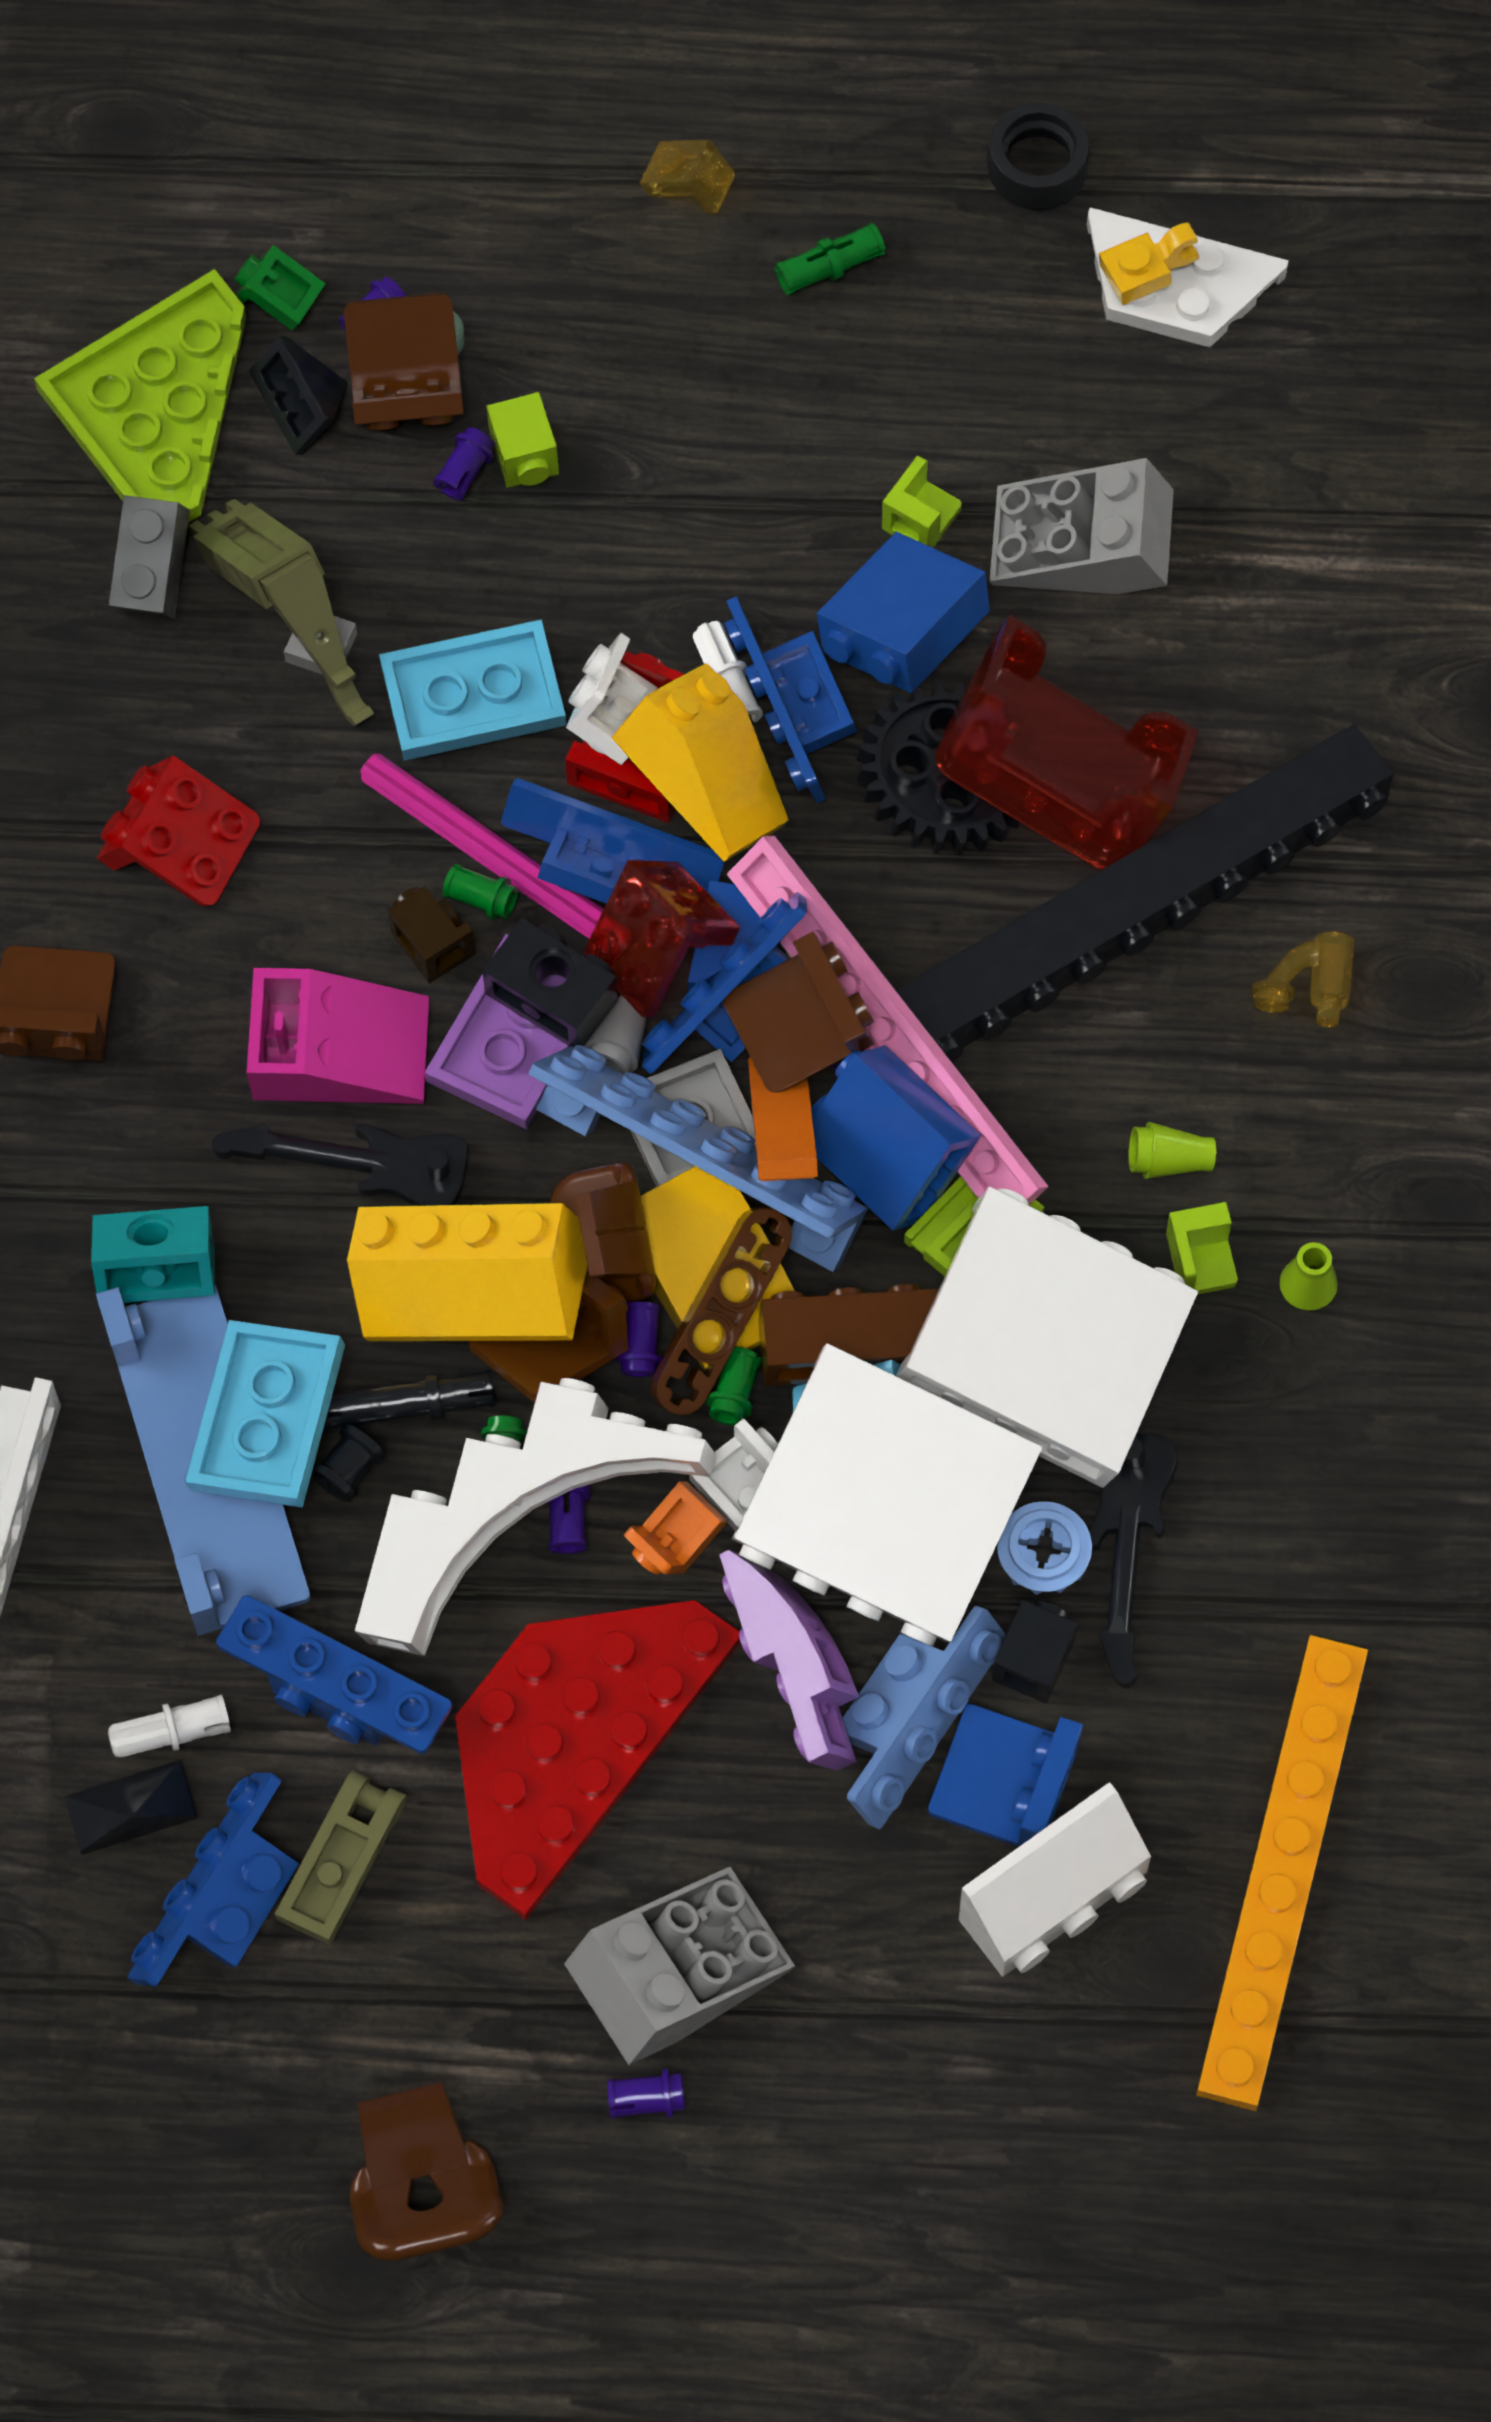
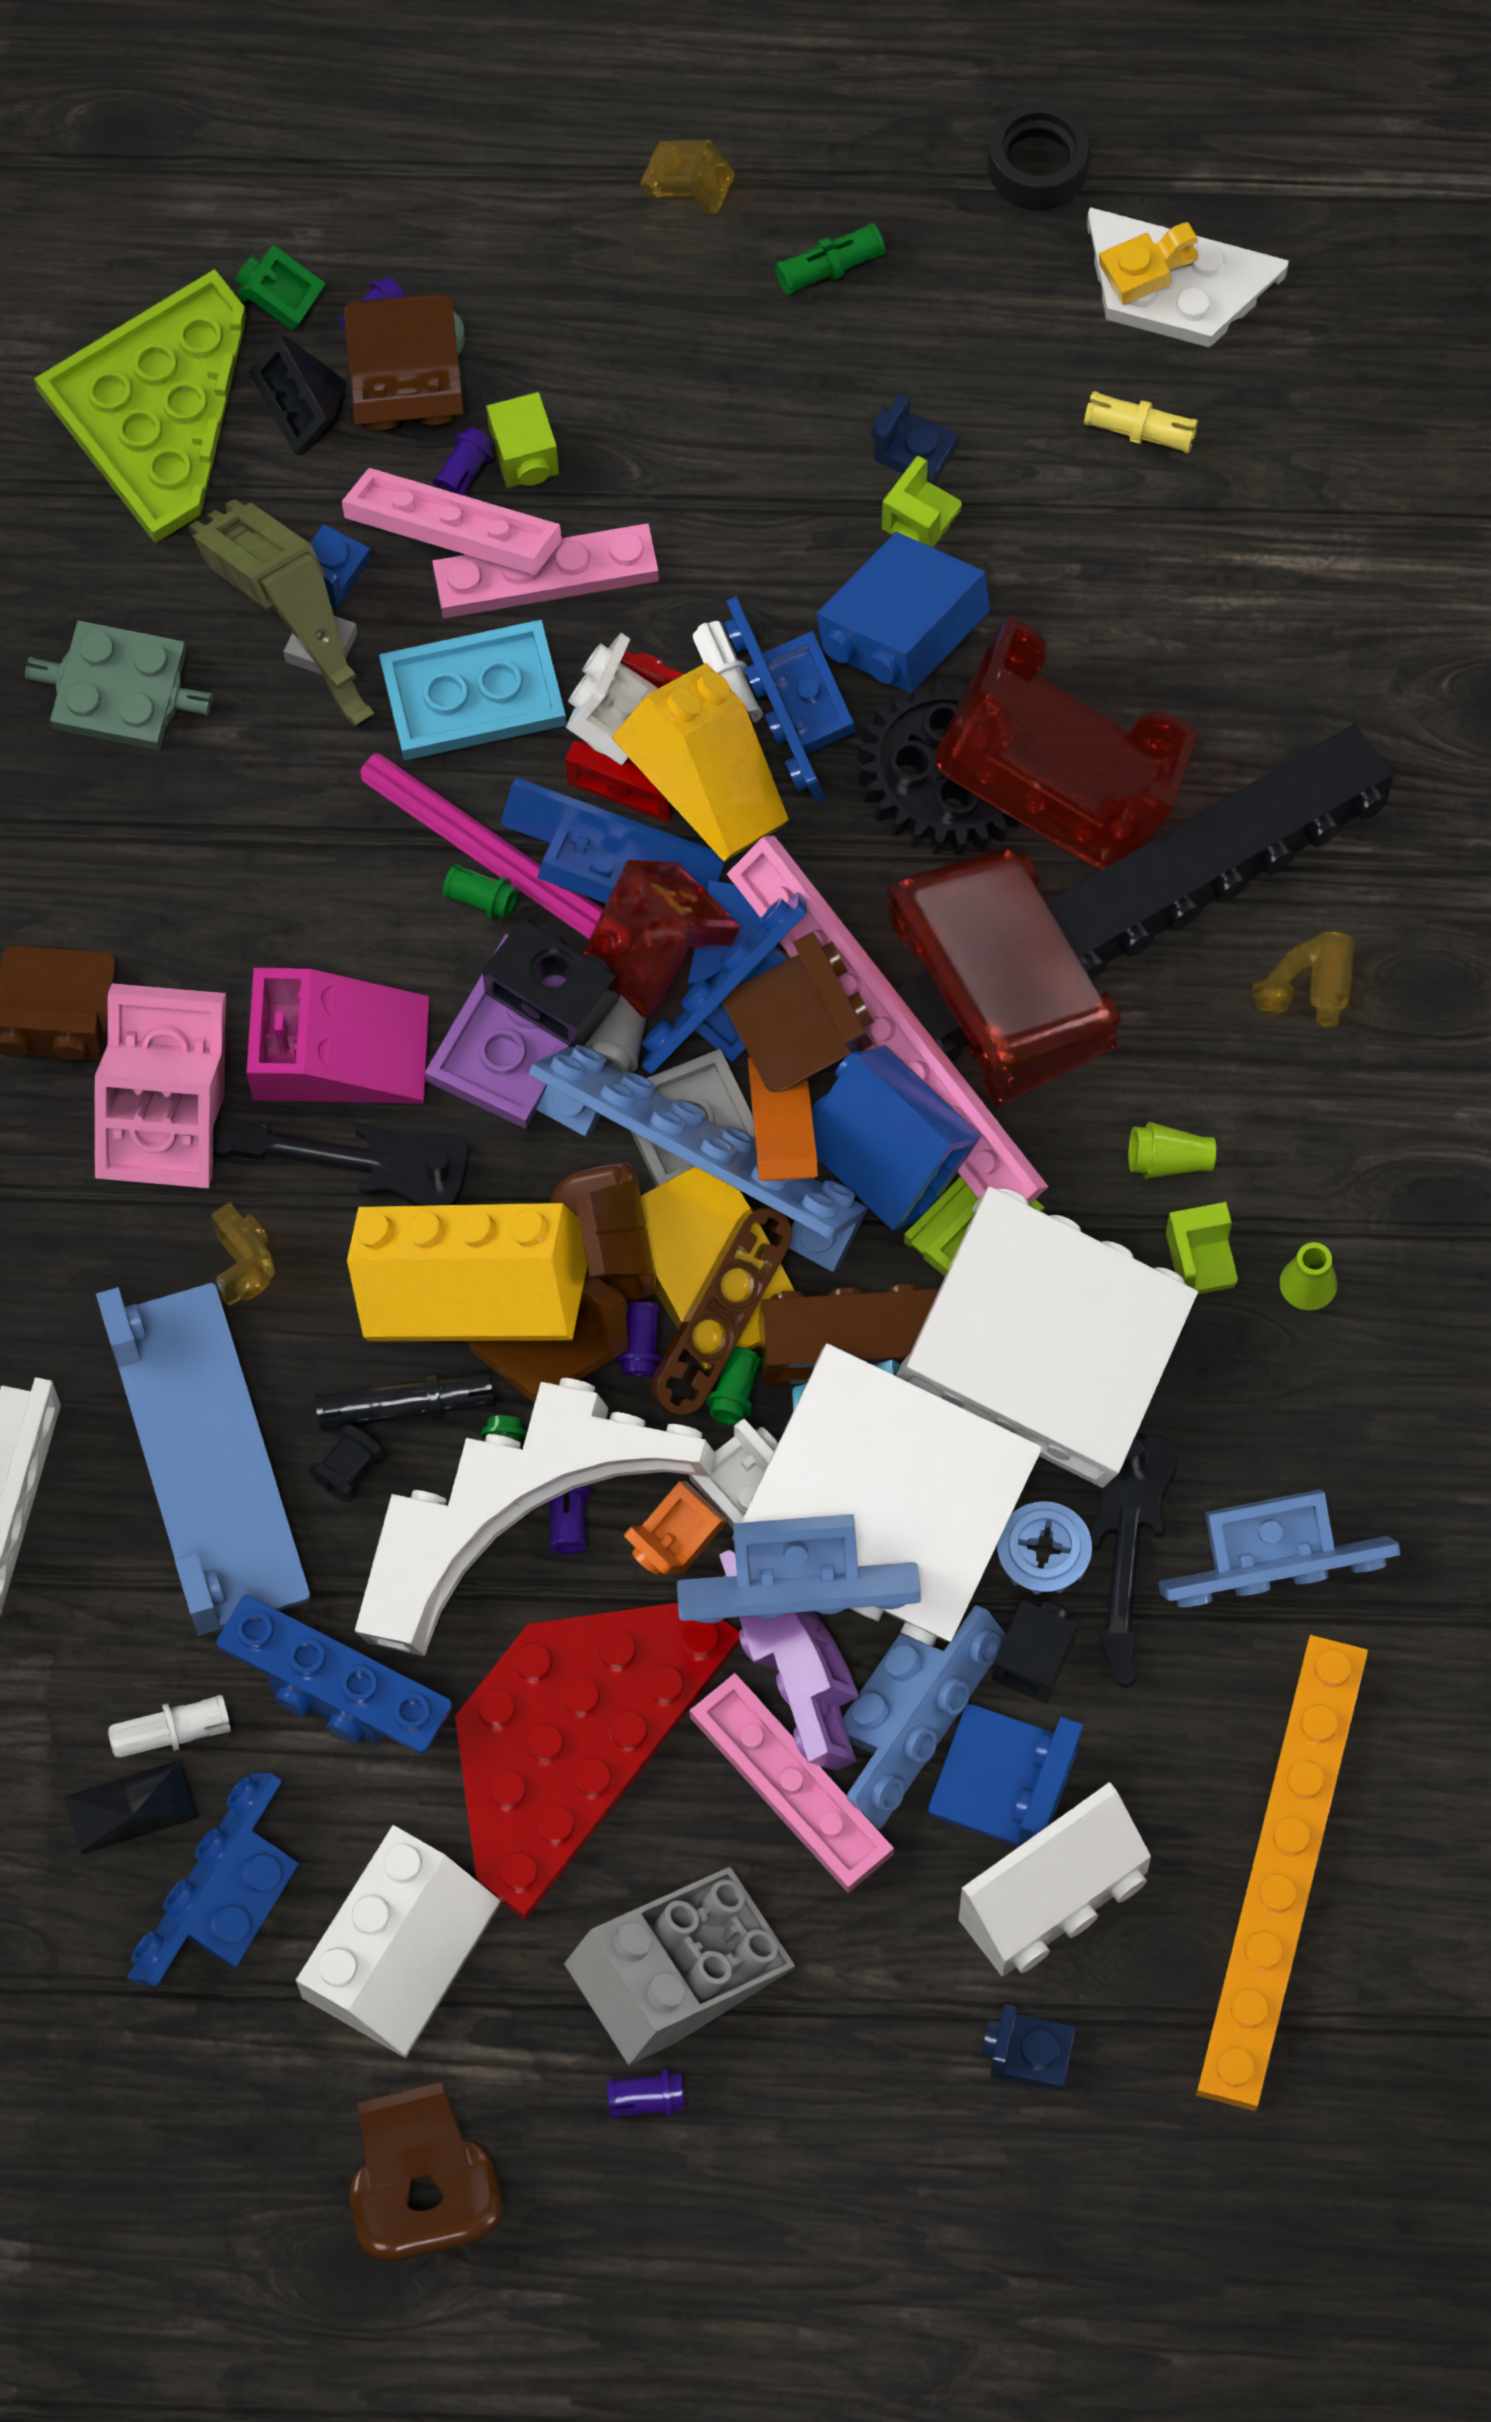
teal brick [91,1206,215,1305] -> none
red bracket [96,755,260,907] -> none
dark grey brick [108,495,190,619] -> none
medium azure plate [185,1320,345,1508] -> none
olive plate [275,1770,408,1946] -> none
dark brown brick [387,886,476,984] -> none
light grey slope [990,458,1174,595] -> none
none -> sand green plate [25,620,213,751]
none -> bright pink bracket [95,983,226,1188]
none -> clear yellow bracket [211,1202,275,1306]
none -> white slope [296,1825,501,2058]
none -> blue bracket [310,524,372,609]
none -> bright pink plate [342,468,562,575]
none -> bright pink plate [432,523,659,619]
none -> medium blue bracket [677,1514,921,1623]
none -> bright pink plate [689,1673,894,1893]
none -> dark blue bracket [871,393,958,485]
none -> clear red windscreen [886,848,1121,1107]
none -> dark blue bracket [982,2004,1076,2092]
none -> light yellow pin [1084,391,1198,454]
none -> medium blue bracket [1158,1489,1401,1607]

